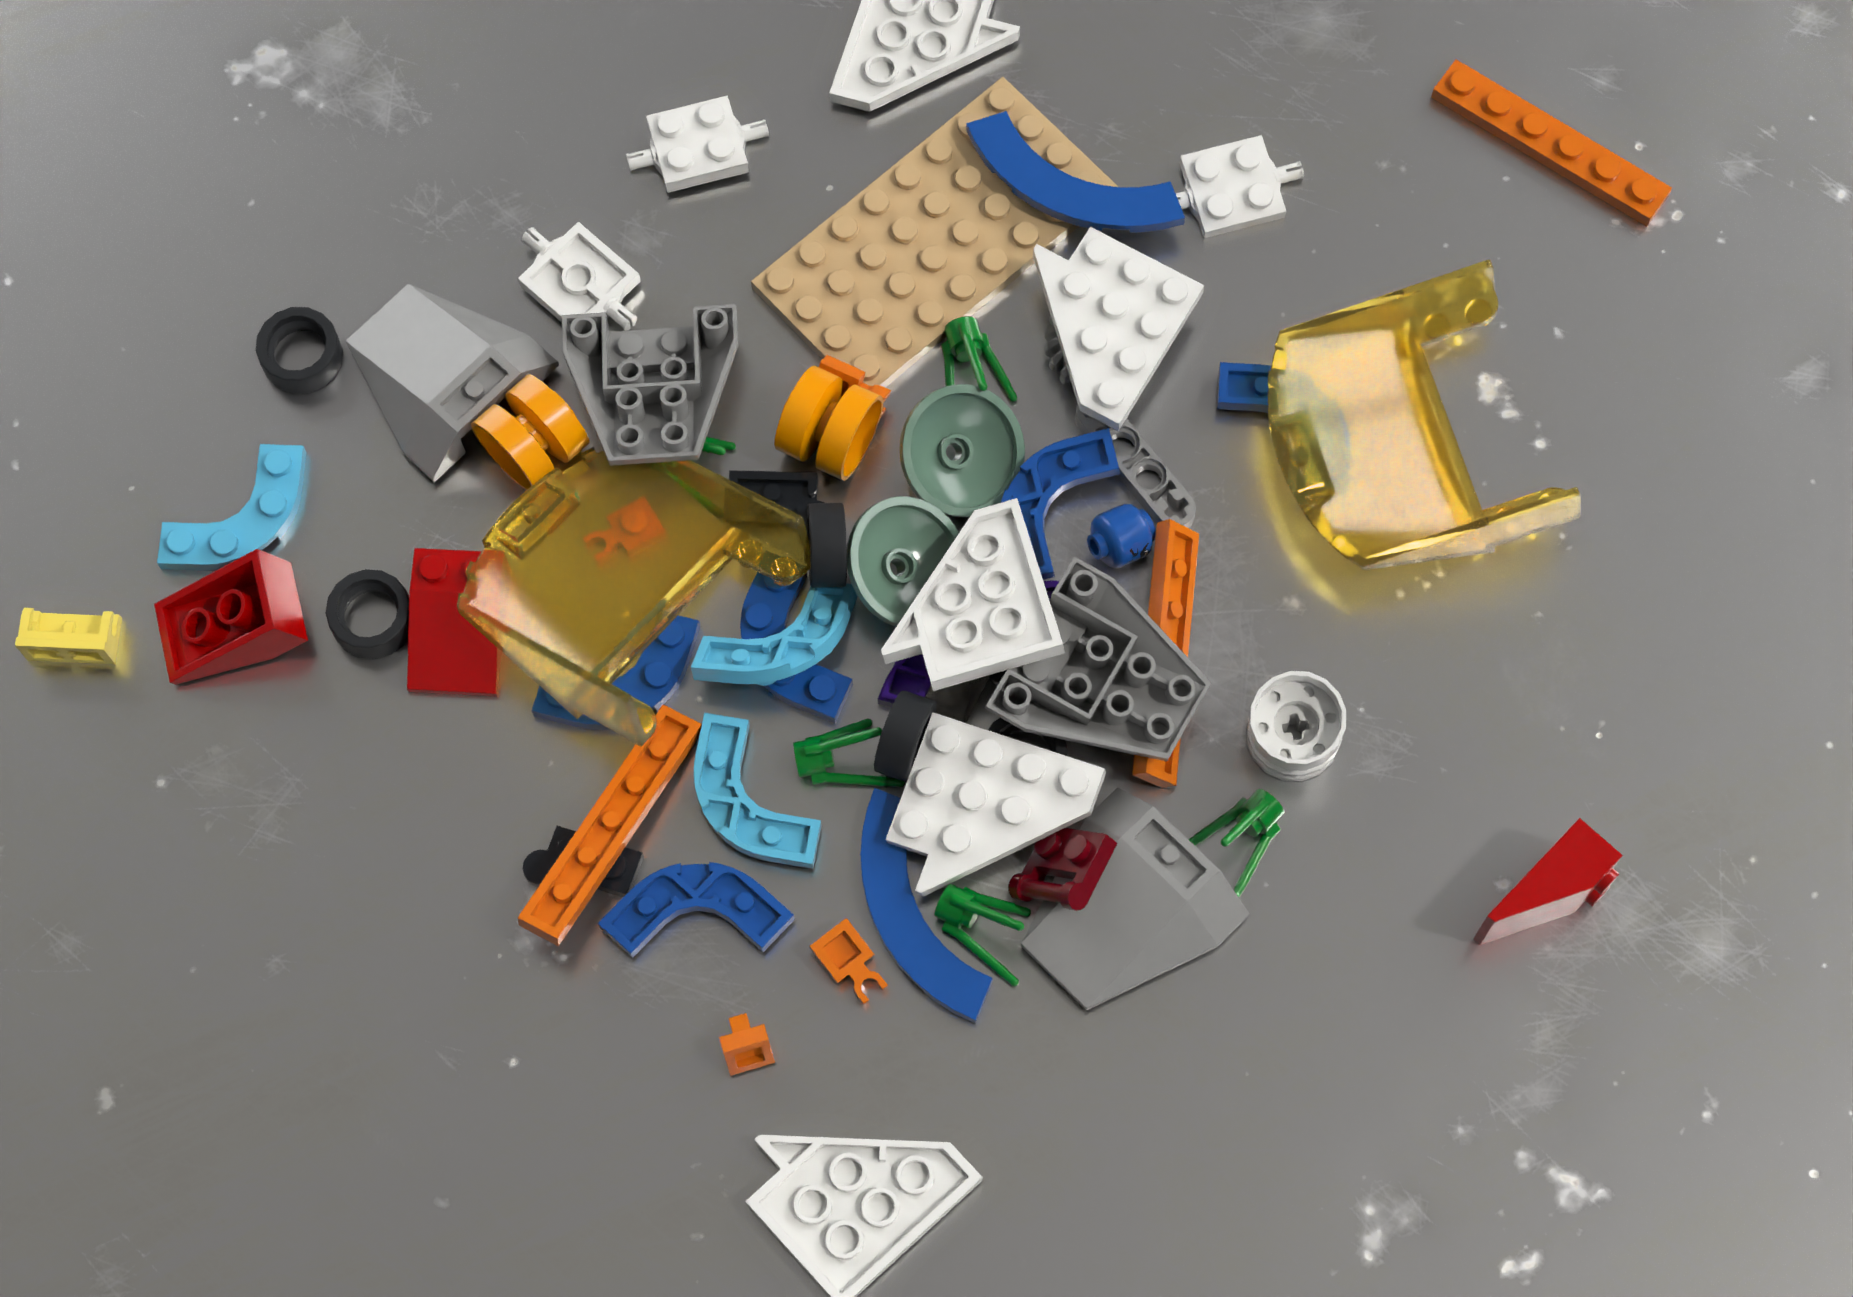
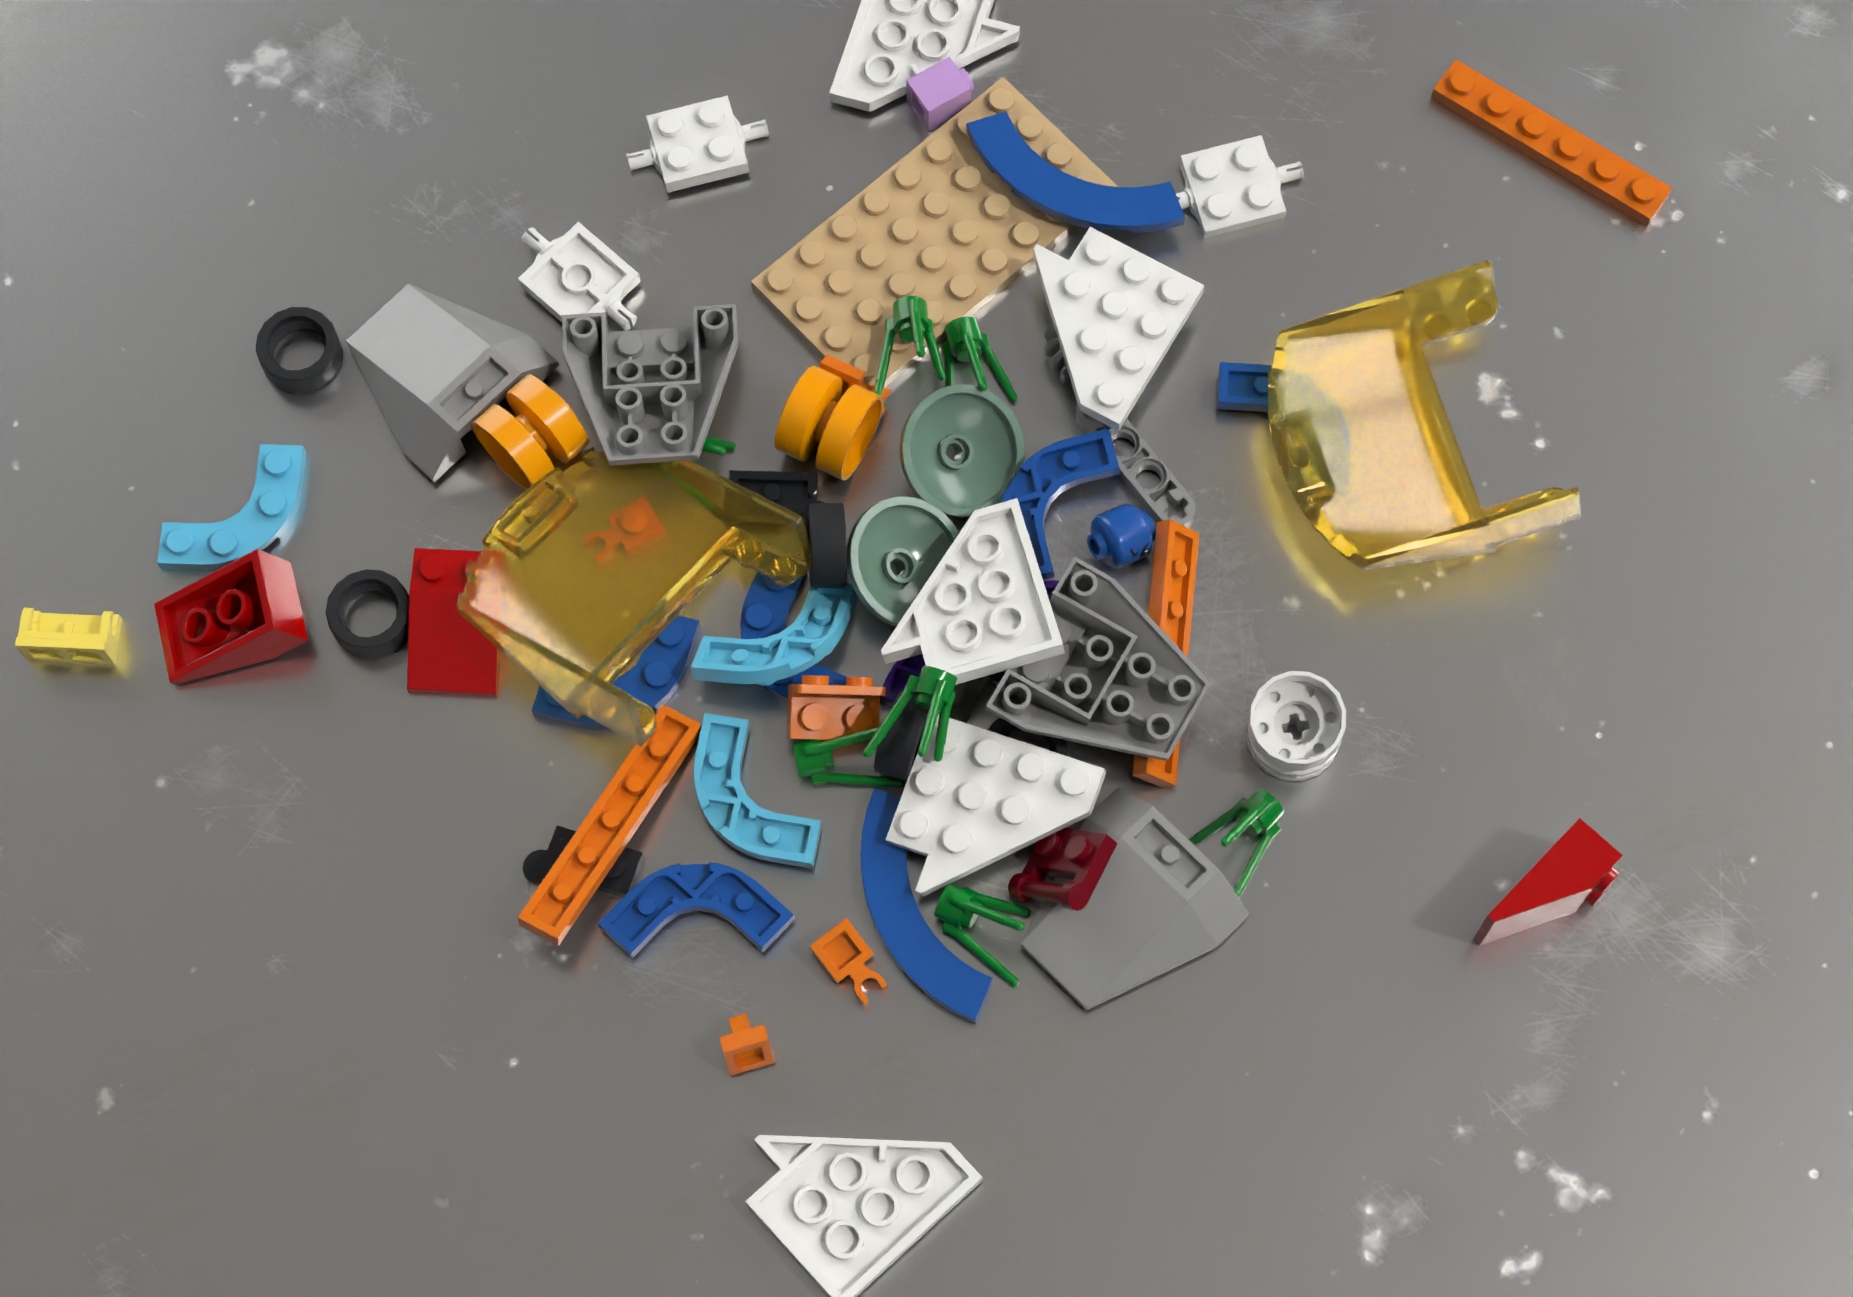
none -> orange bracket [786,675,886,741]
none -> green plant [863,666,957,762]
none -> green plant [874,296,946,396]
none -> lavender brick [906,57,974,132]

